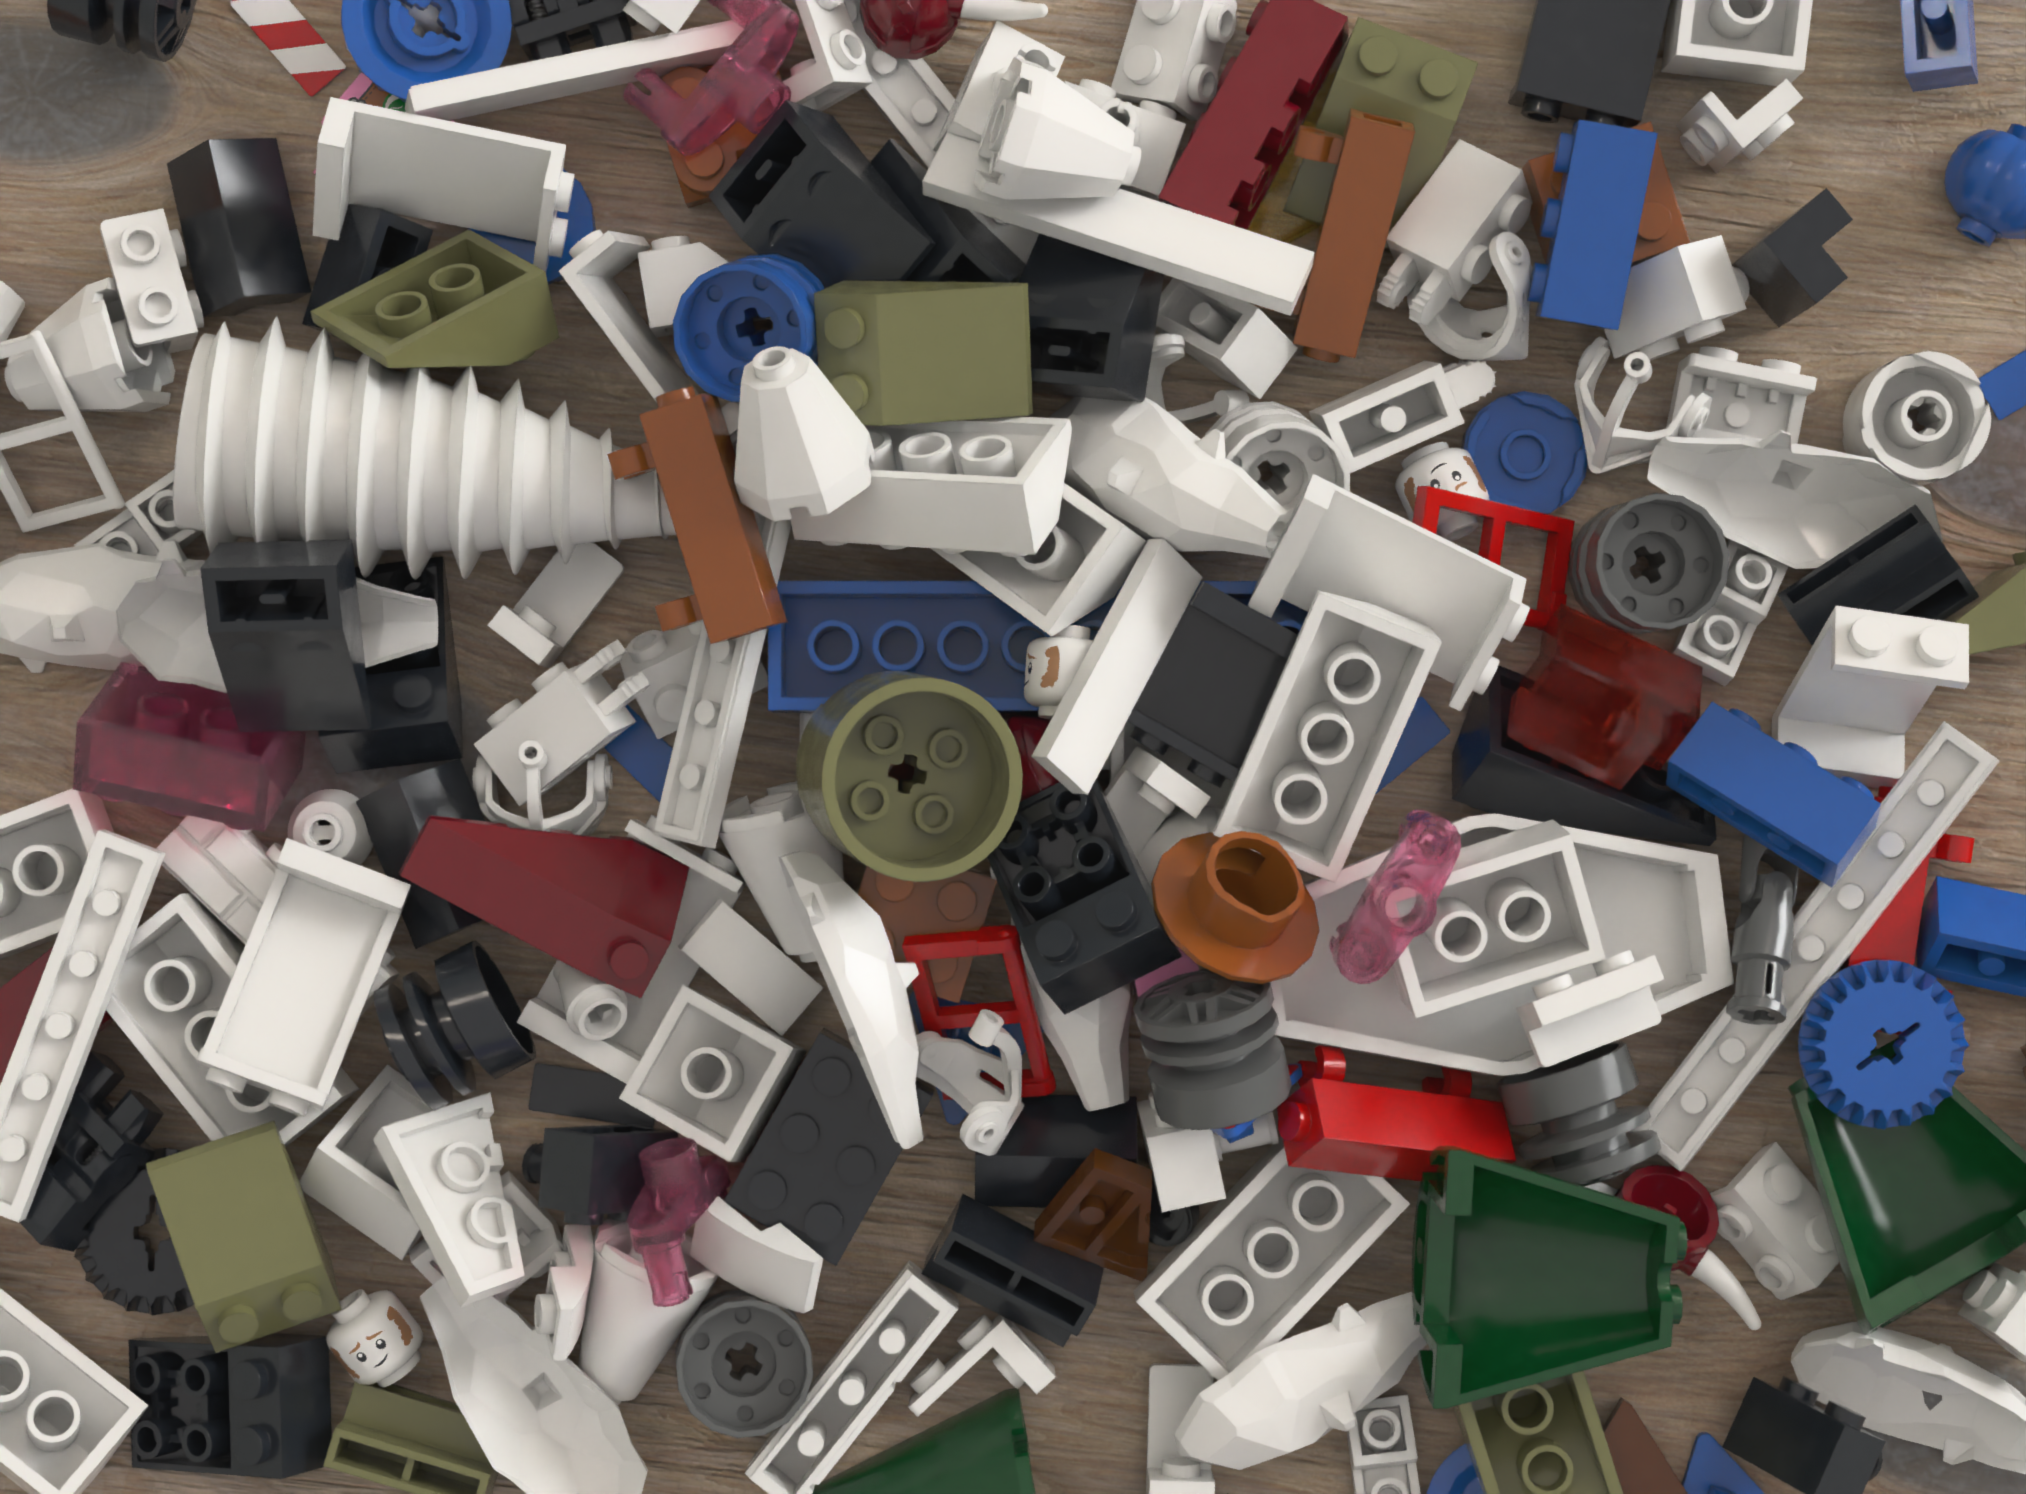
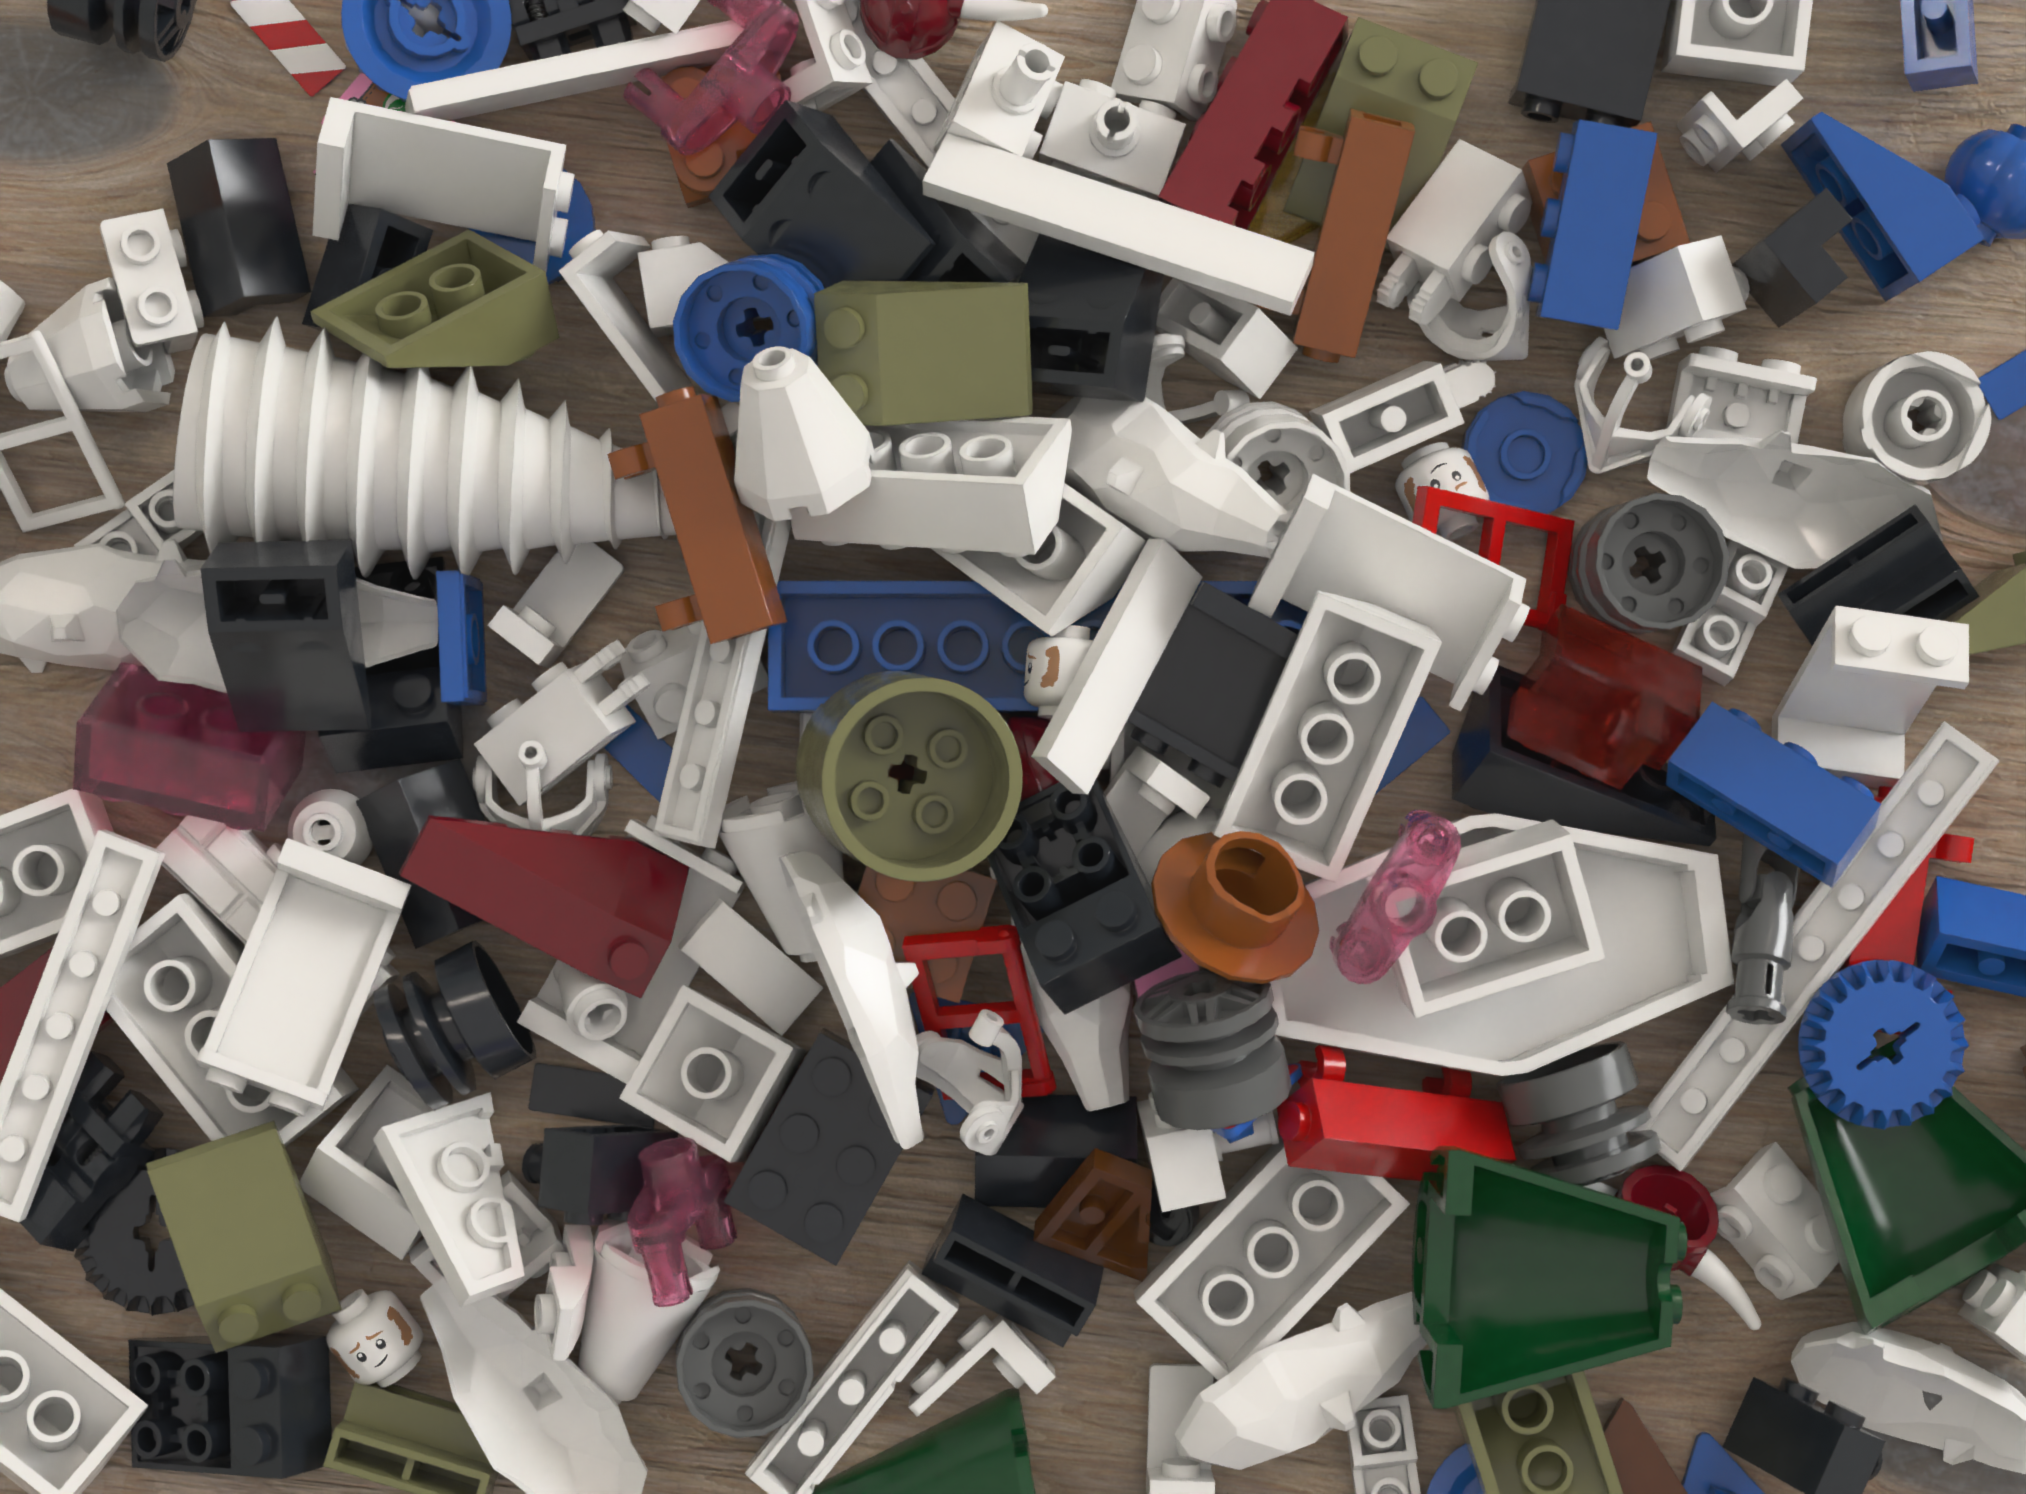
white slope [690,1196,823,1314] -> none
white cone [974,57,1141,200] -> none
white bracket [1516,950,1665,1068] -> none
none -> blue tile [436,570,487,706]
none -> blue slope [1781,112,1985,302]

